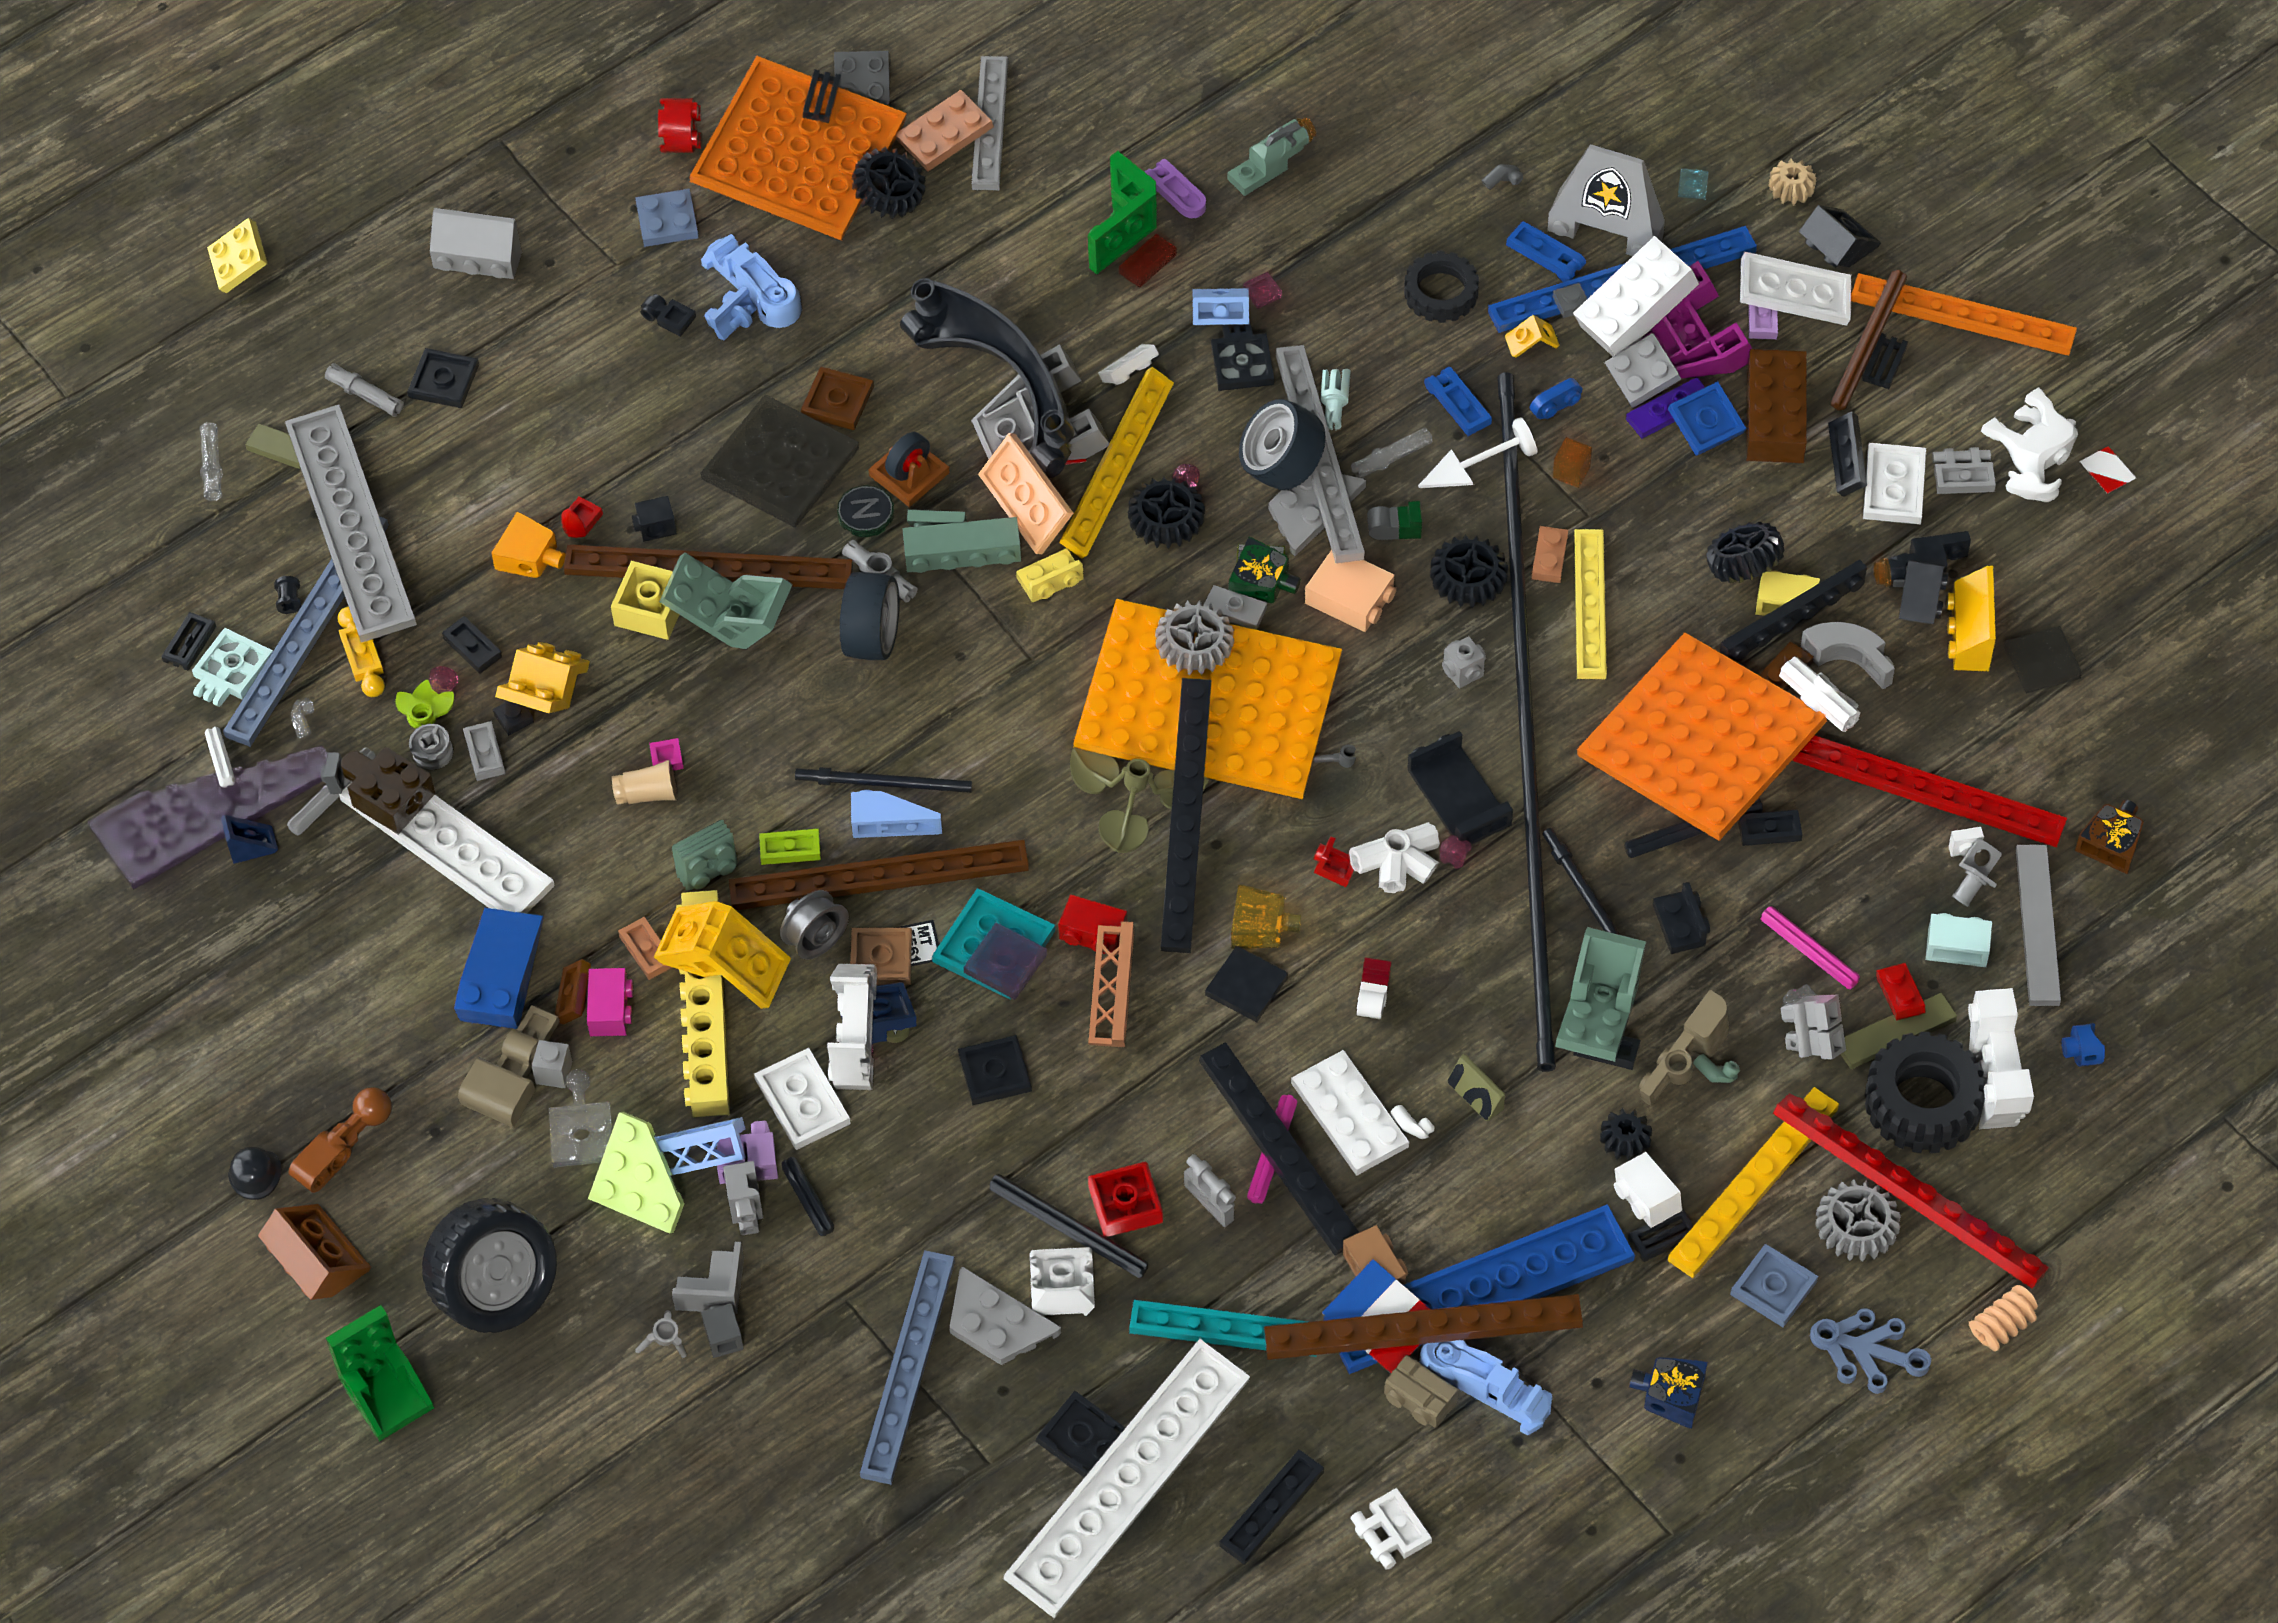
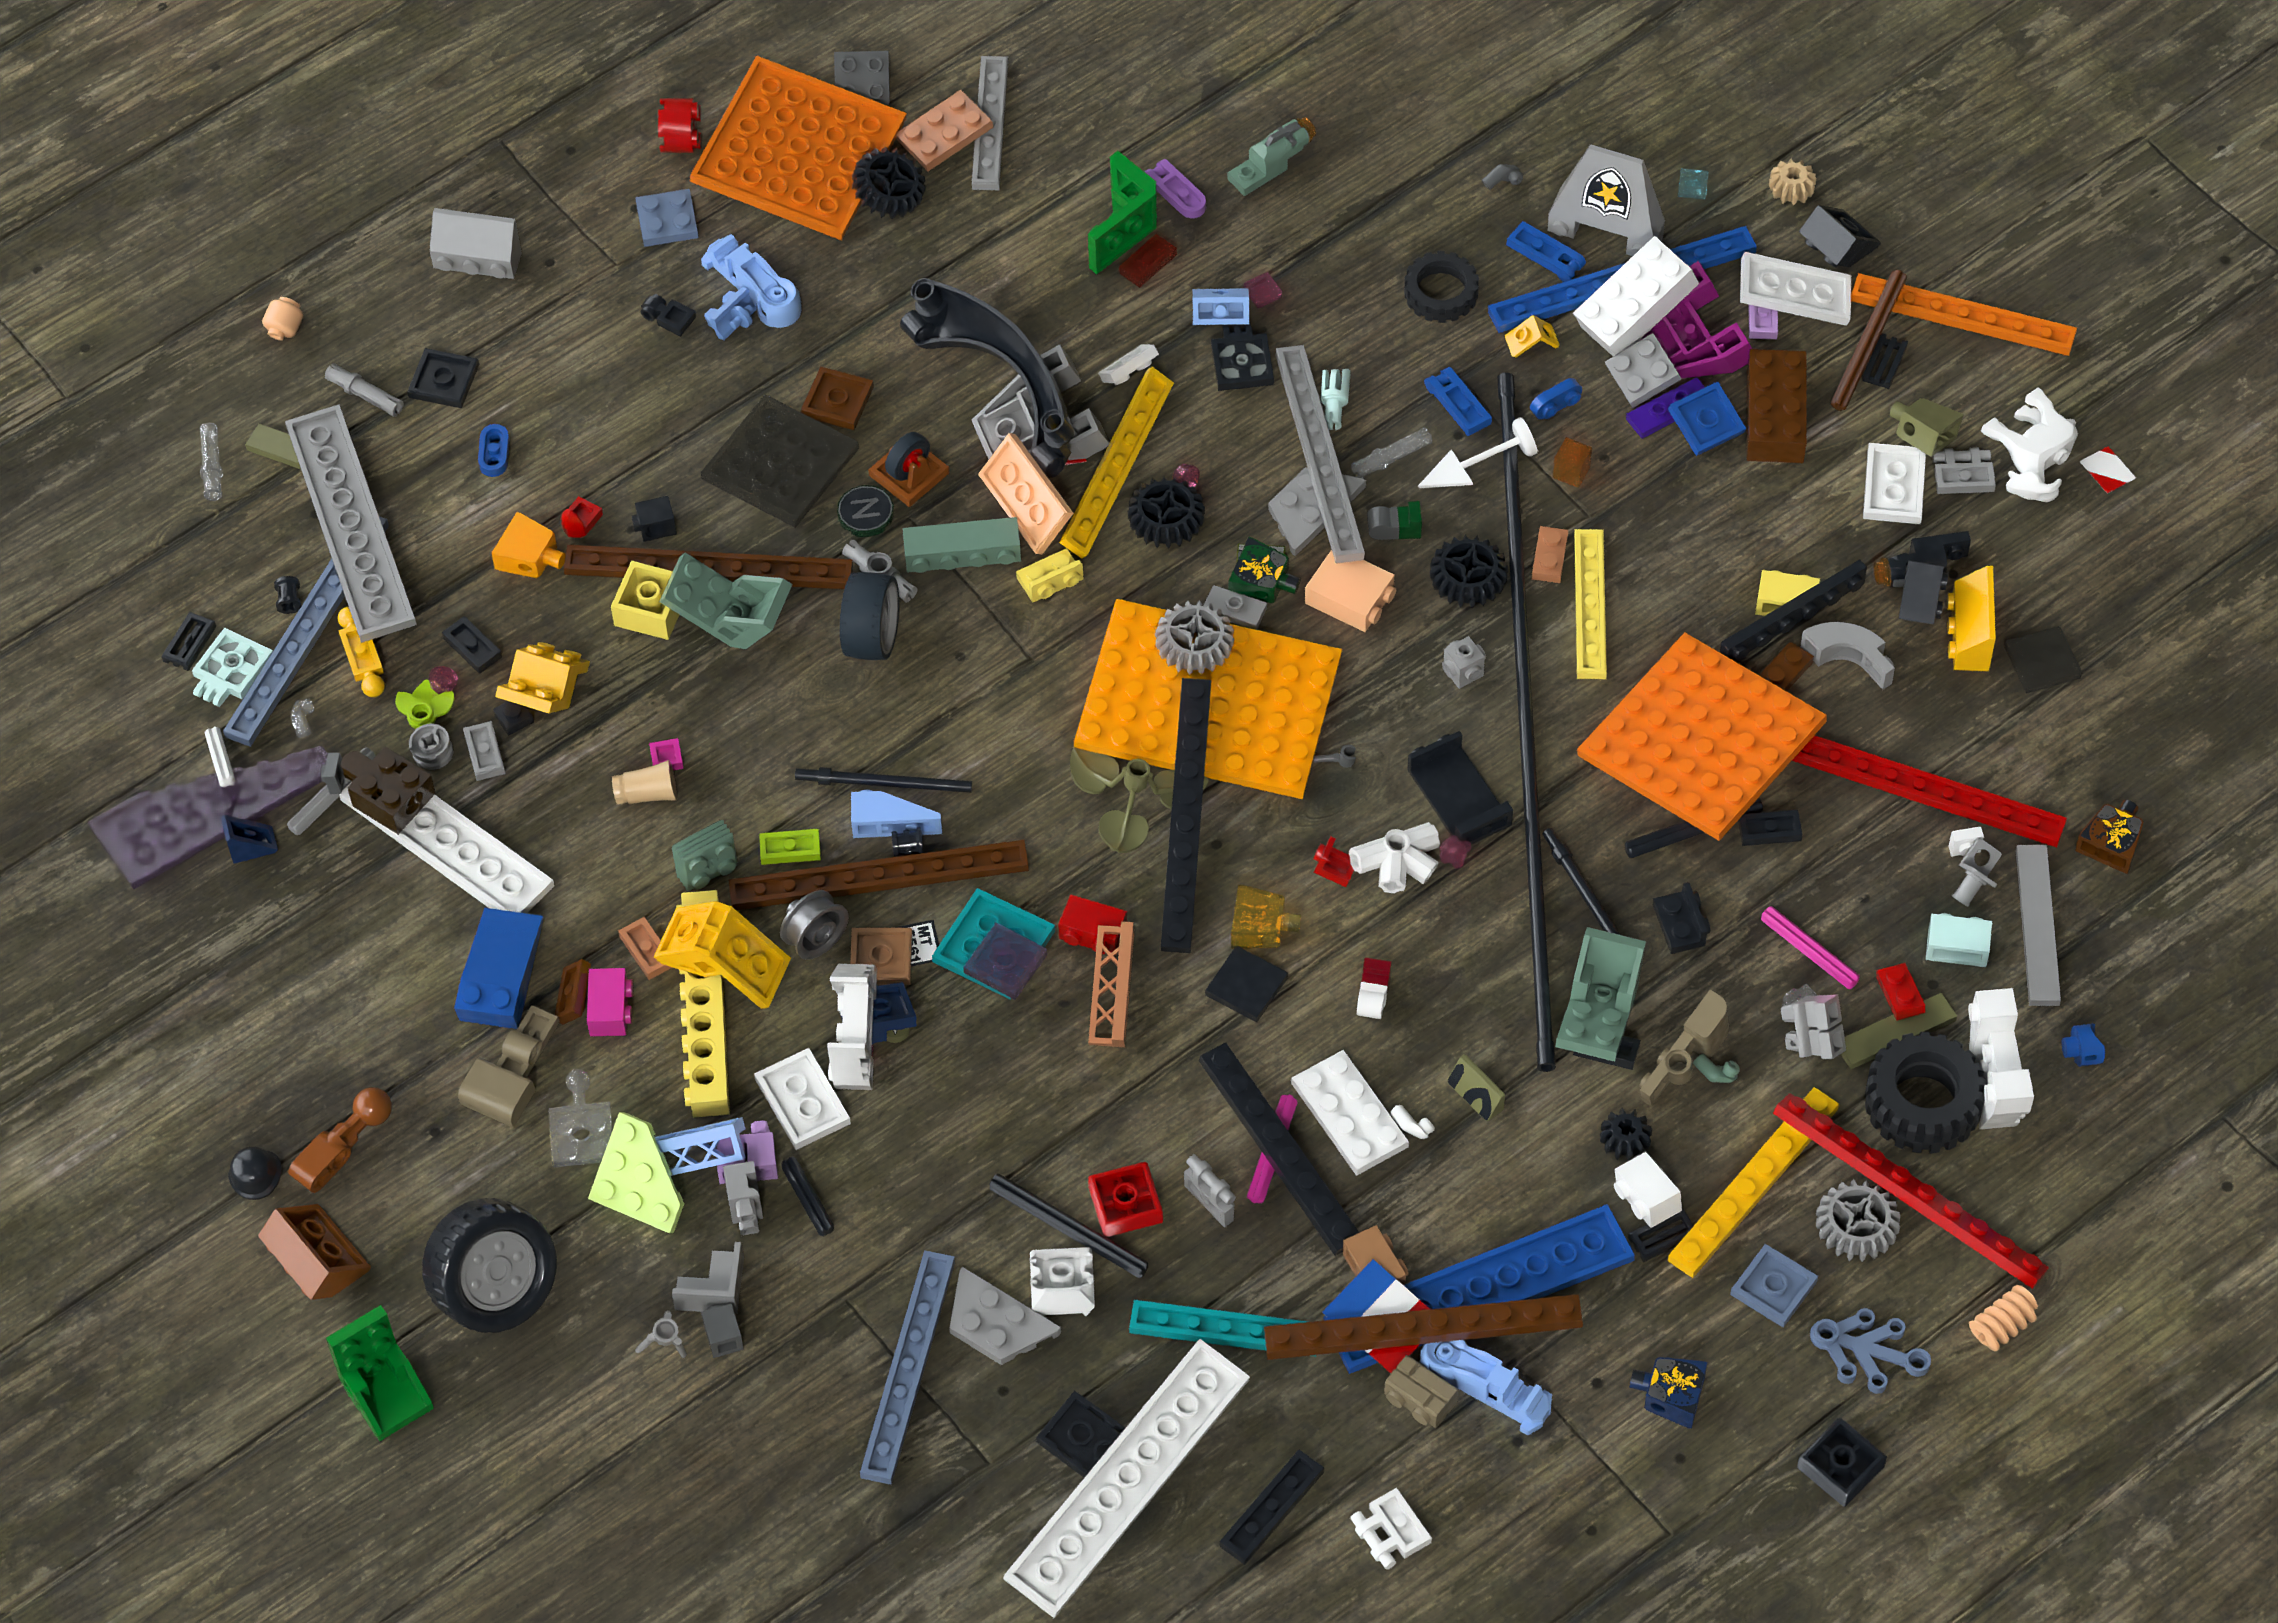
light yellow plate [207,218,267,293] -> none
light grey brick [532,1040,572,1088] -> none
black tile [802,69,841,123] -> none
sand green plate [907,510,967,527] -> none
black tile [958,1035,1032,1106] -> none
wheel [1239,399,1326,490] -> none
dark grey plate [1553,283,1587,318] -> none
black gear [1706,522,1785,583] -> none
white piece [1779,656,1861,732] -> none
black plate [1828,411,1867,497] -> none
none -> light nougat head [262,297,303,341]
none -> blue plate [478,424,510,477]
none -> black bush [891,827,924,857]
none -> black brick [1797,1418,1887,1506]
none -> olive torso [1889,398,1964,457]

